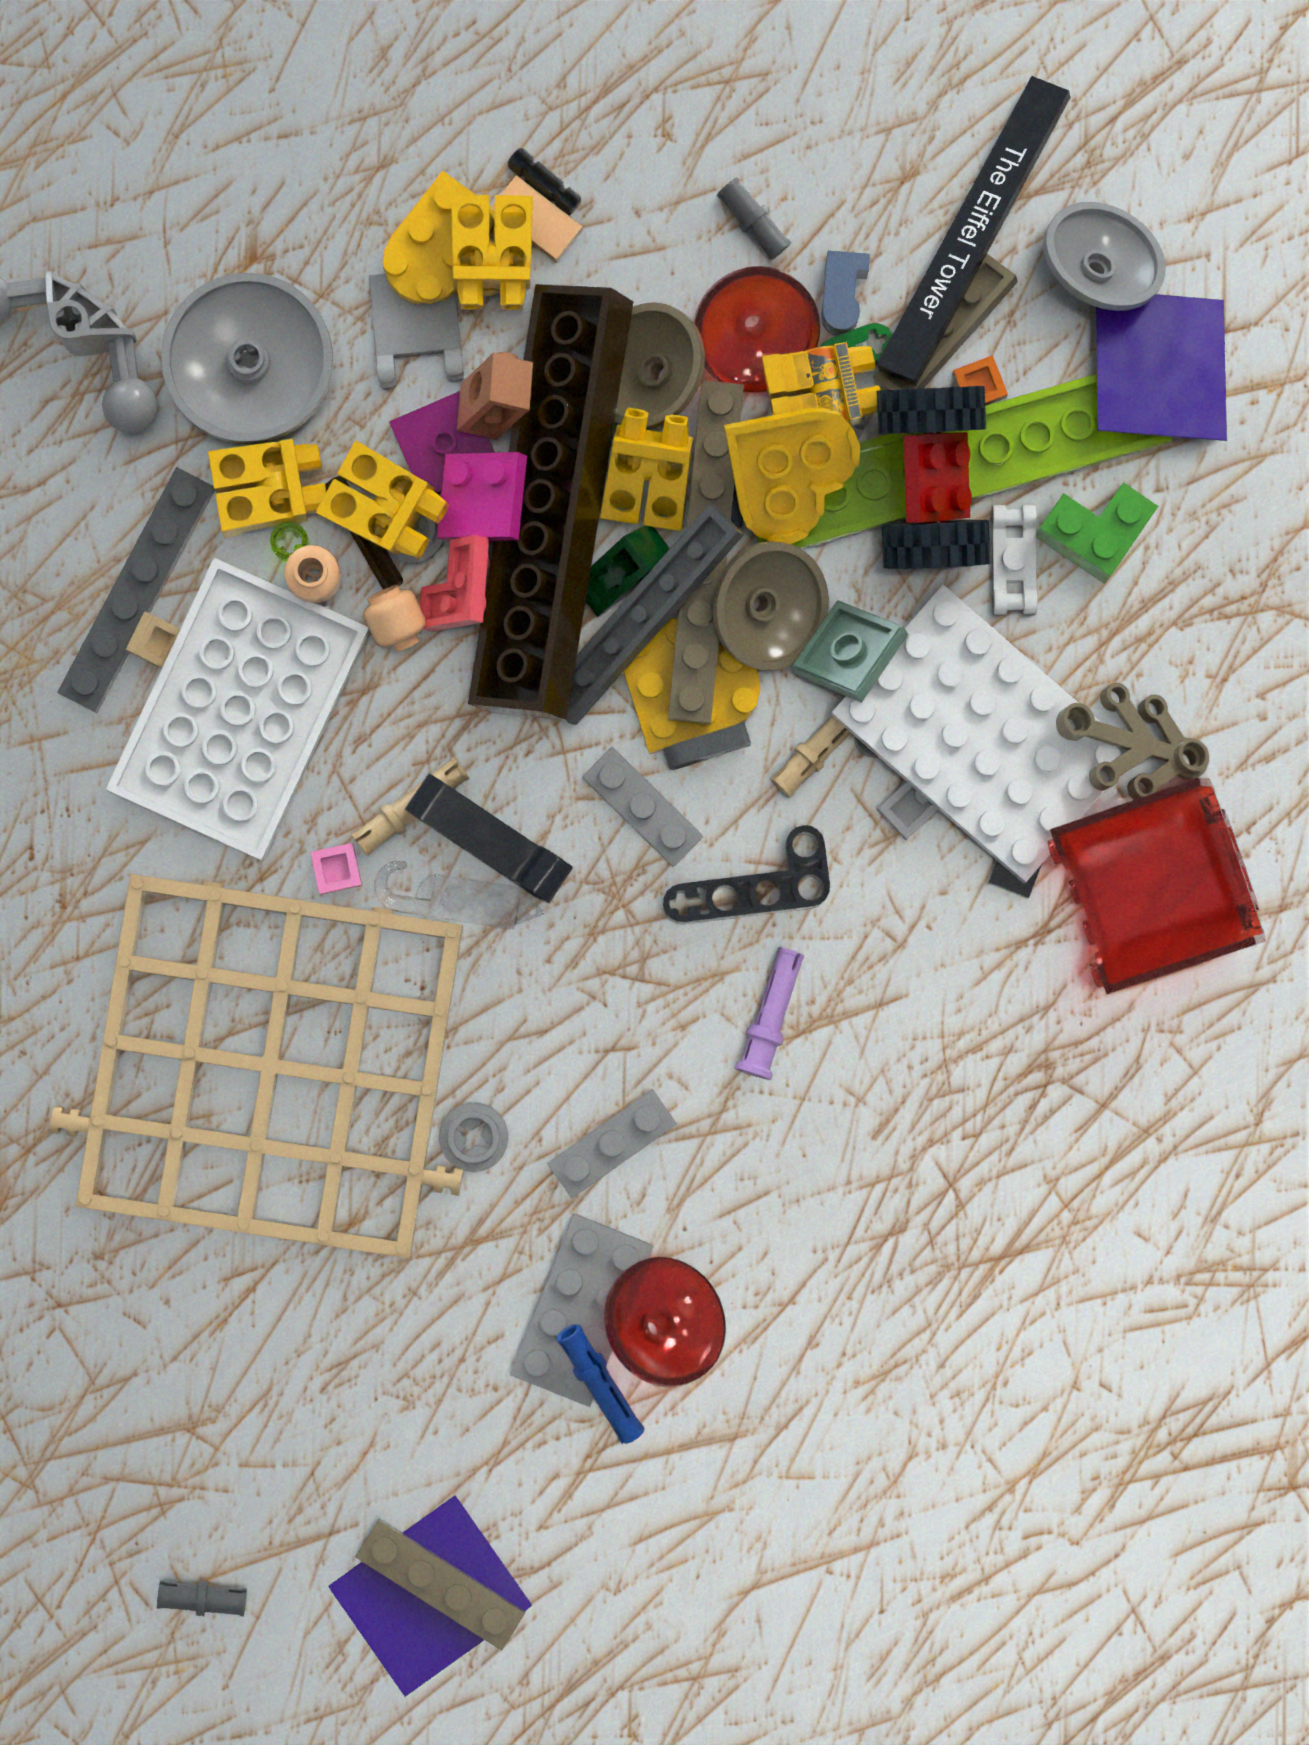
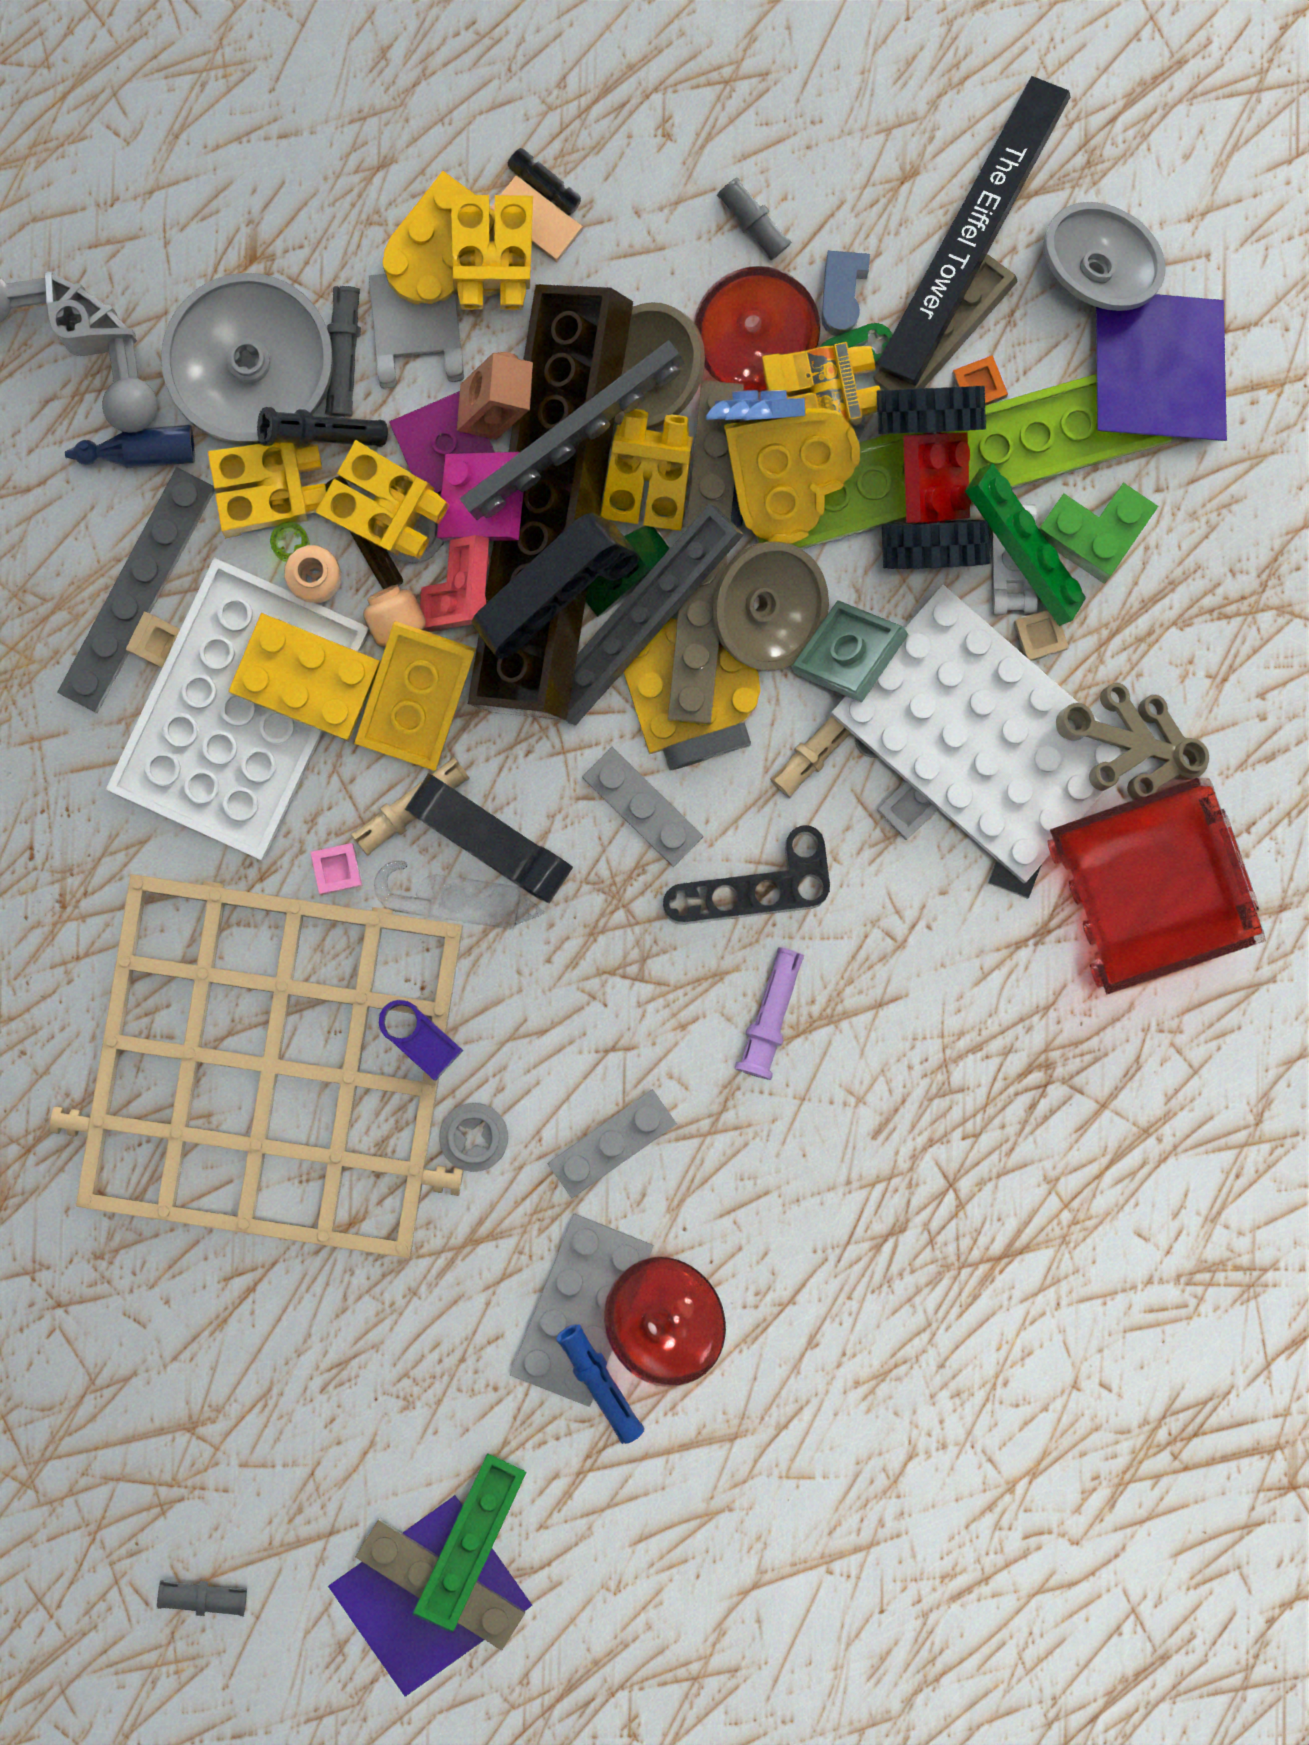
none -> dark blue wheel [65,425,195,469]
none -> yellow plate [228,613,381,742]
none -> black pin [257,407,388,448]
none -> dark grey pin [325,286,361,417]
none -> yellow plate [354,621,476,771]
none -> dark purple piece [378,1000,464,1081]
none -> green plate [412,1453,527,1633]
none -> dark grey plate [459,340,685,520]
none -> black beam [472,513,640,659]
none -> medium blue plate [706,390,805,420]
none -> green plate [965,463,1086,626]
none -> tan plate [1014,610,1069,661]

